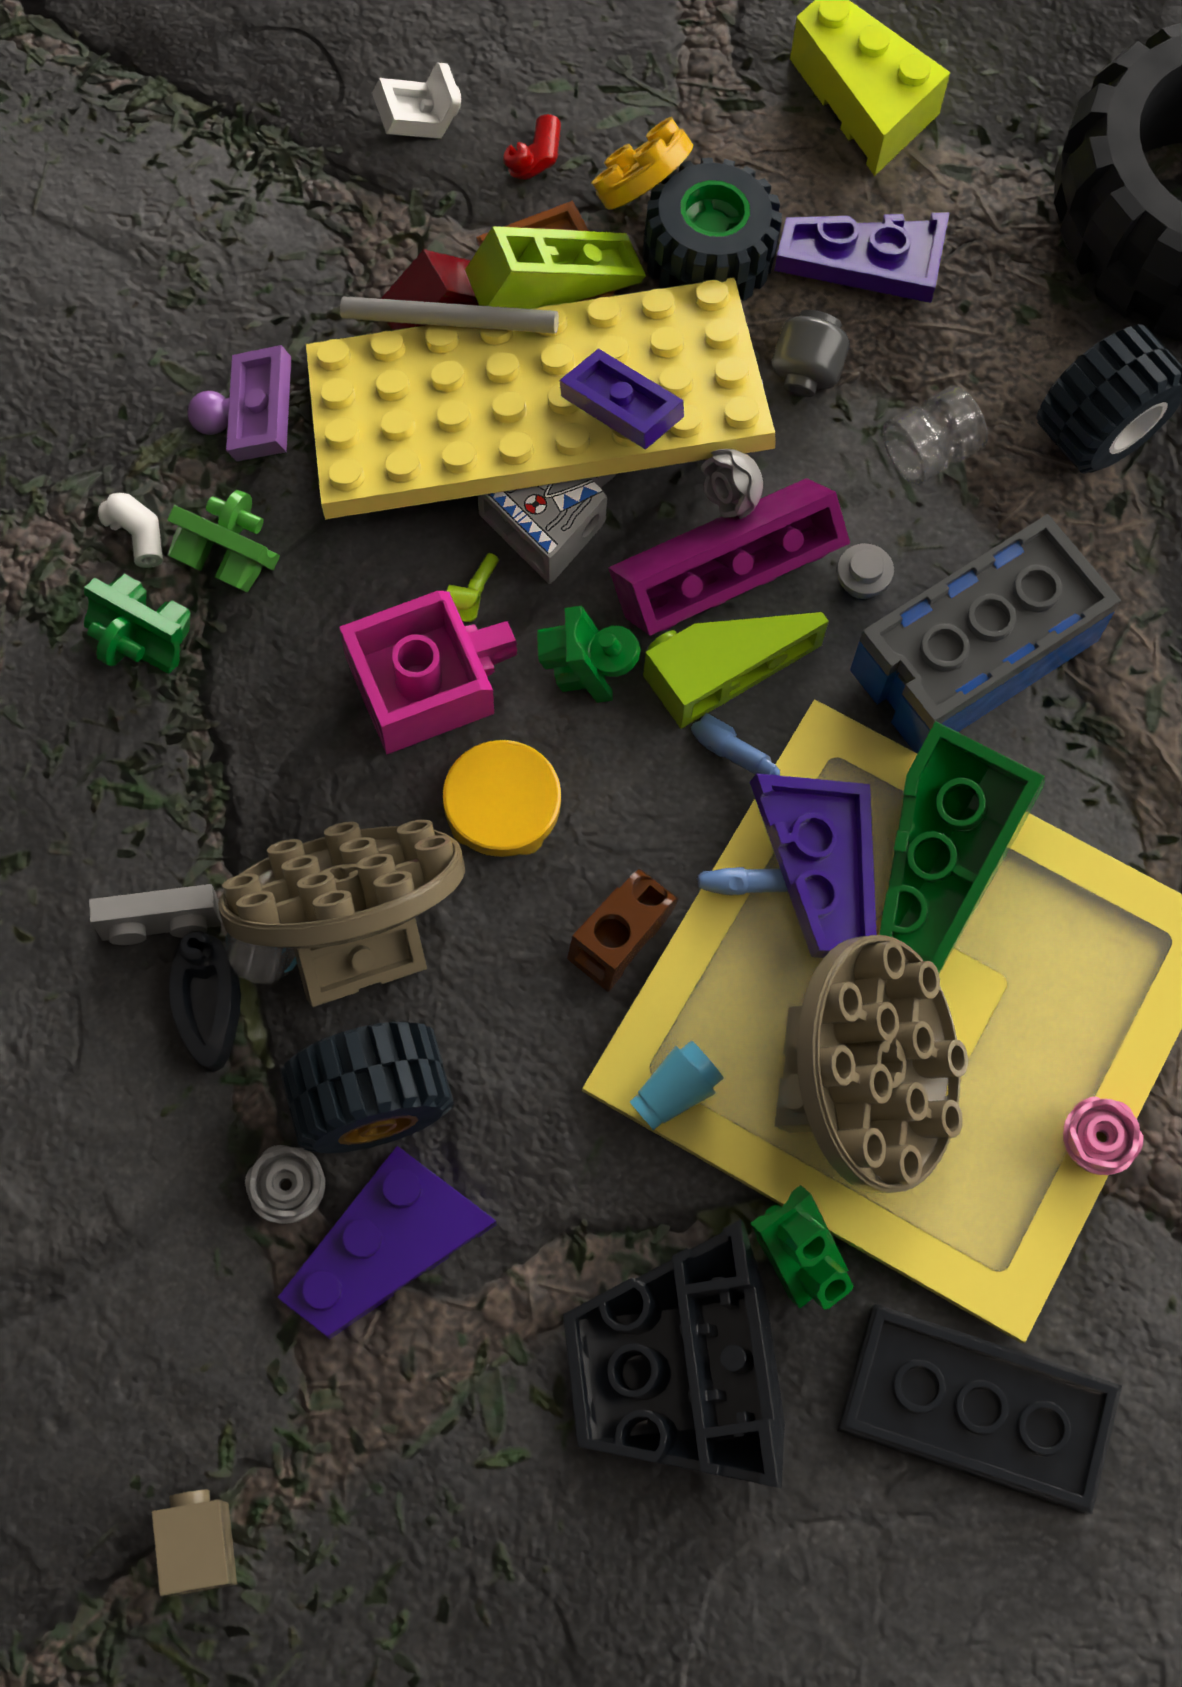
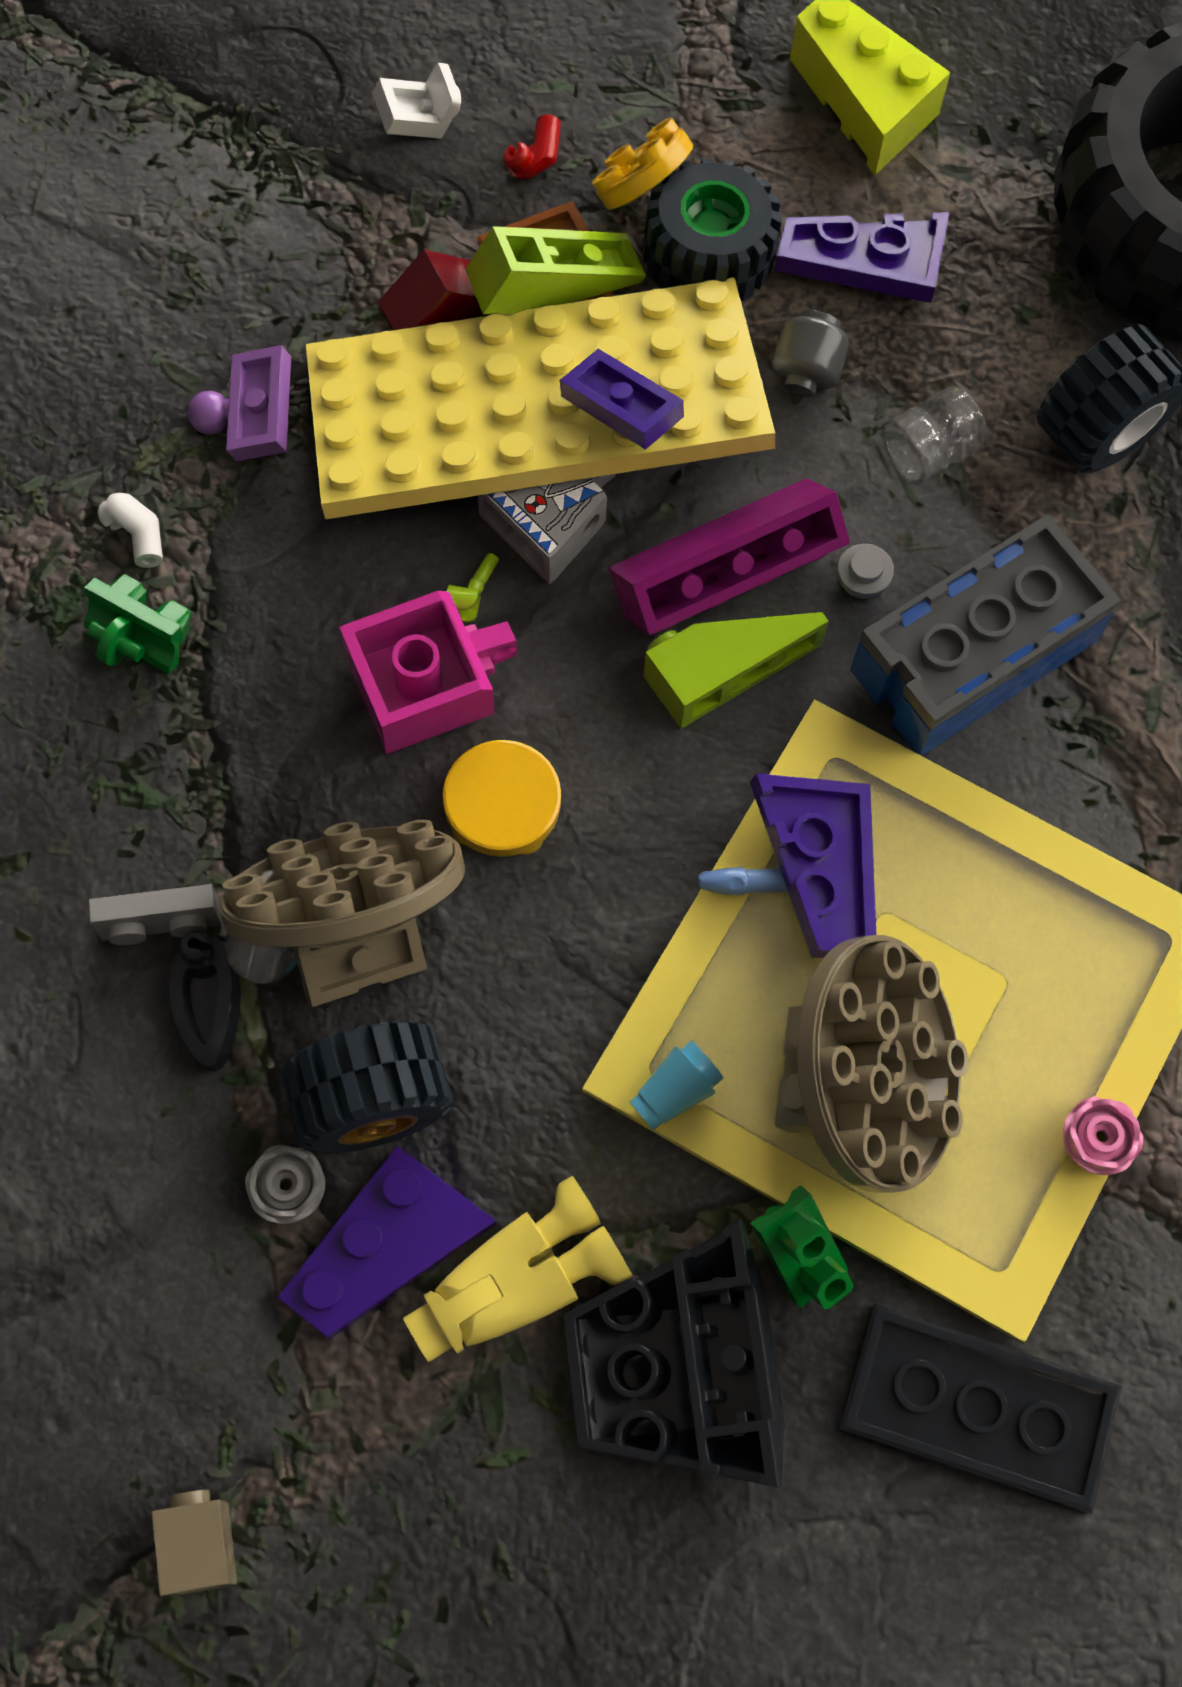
bright green hips [167,490,280,592] -> none
light grey bar [340,296,559,334] -> none
green hips [537,605,641,703] -> none
reddish brown leg [567,869,678,992] -> none
medium blue piece [691,713,780,775] -> none
light grey plate [701,449,763,519] -> none
green wedge [879,721,1045,974] -> none
none -> light yellow piece [403,1176,634,1362]

